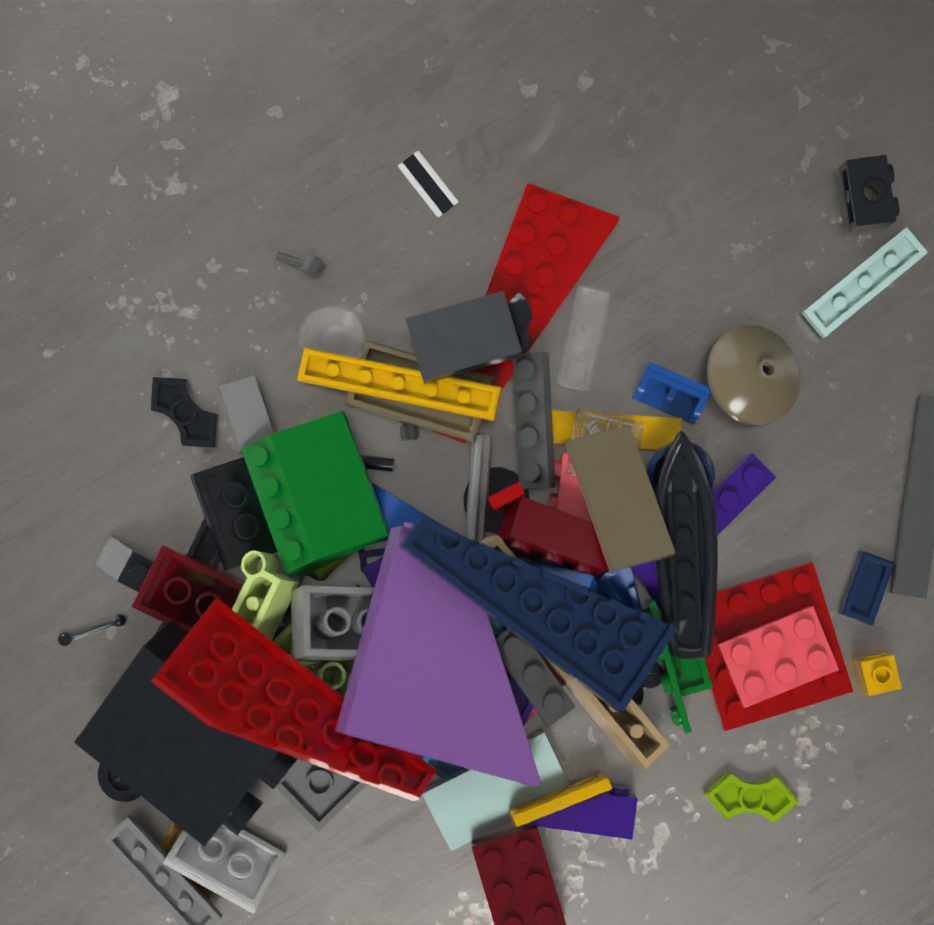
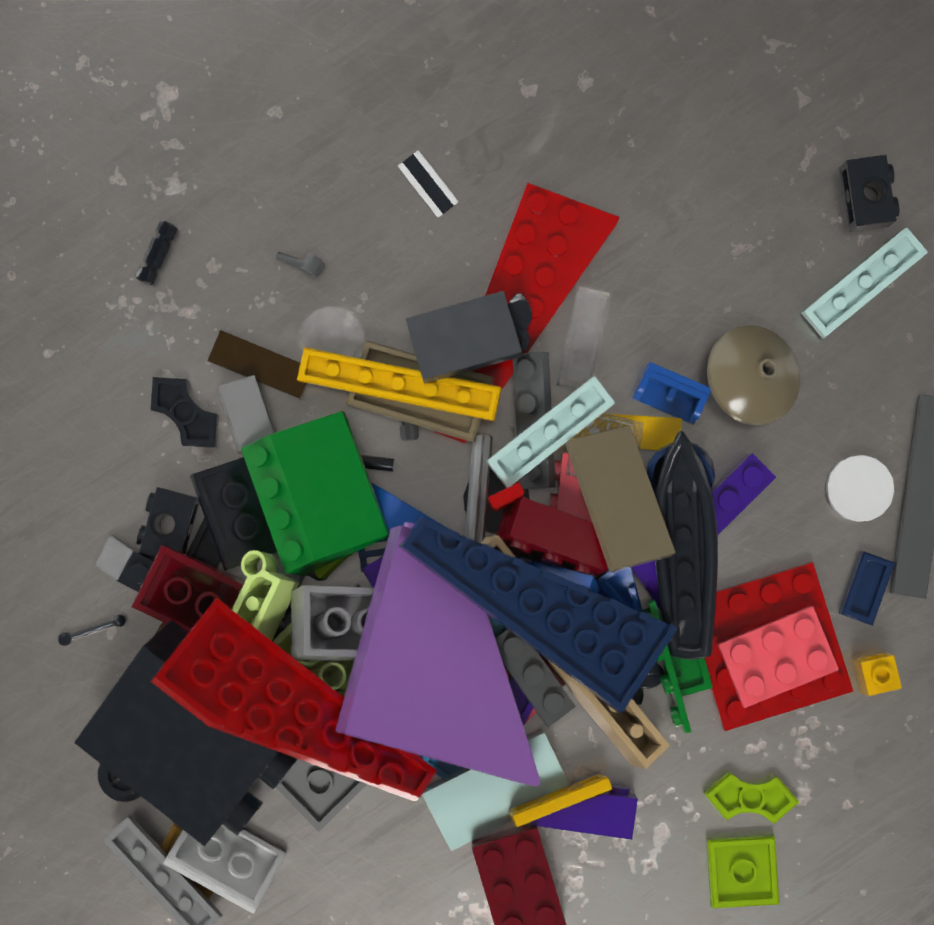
none -> black axle [136,220,177,285]
none -> black brick [136,487,200,557]
none -> dark brown tile [207,330,308,399]
none -> light aqua plate [486,376,615,488]
none -> lime tile [706,834,780,909]
none -> white tile [825,455,895,522]

